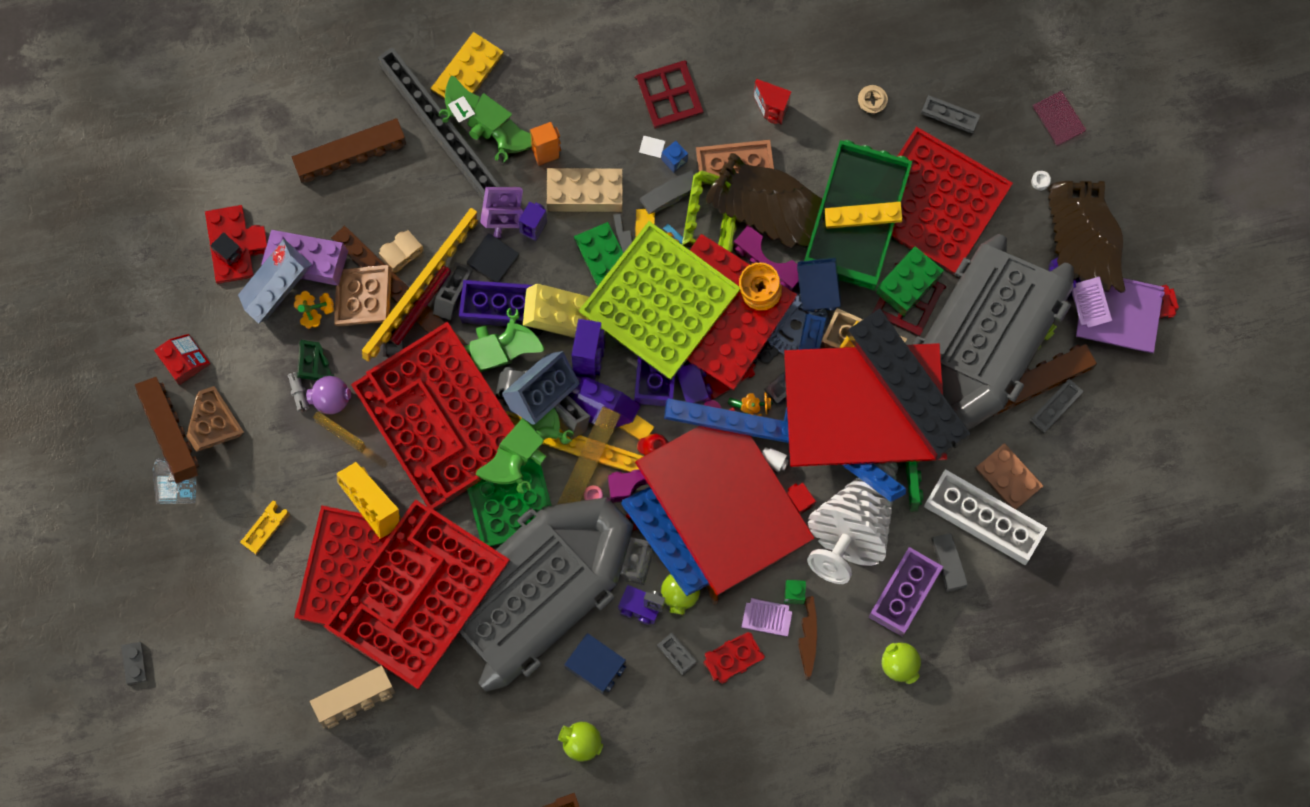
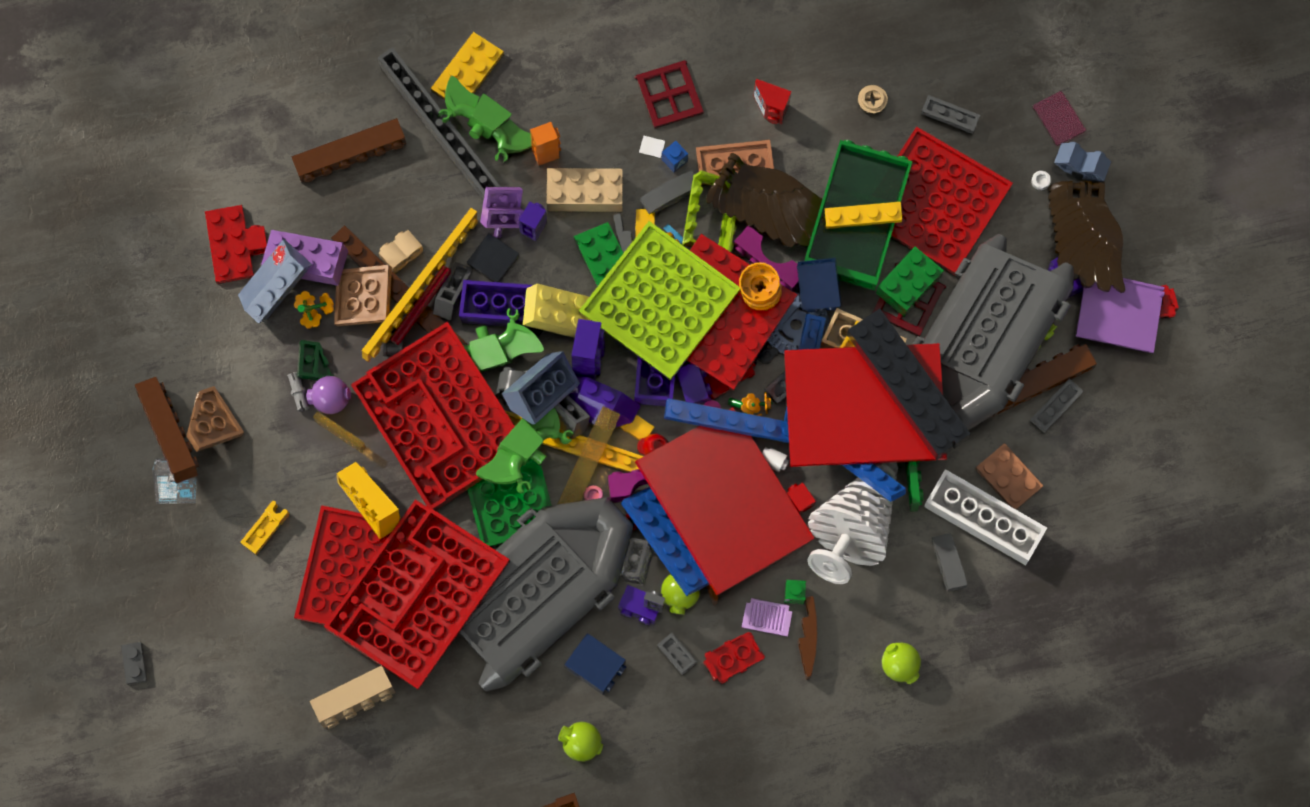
red slope [154,334,210,386] -> none
black brick [210,232,242,266] -> none
white sticker [448,96,475,122] -> none
medium lavender brick [869,547,943,637] -> none
lavender window [1072,277,1112,328] -> none
none -> sand blue brick [1054,142,1111,181]

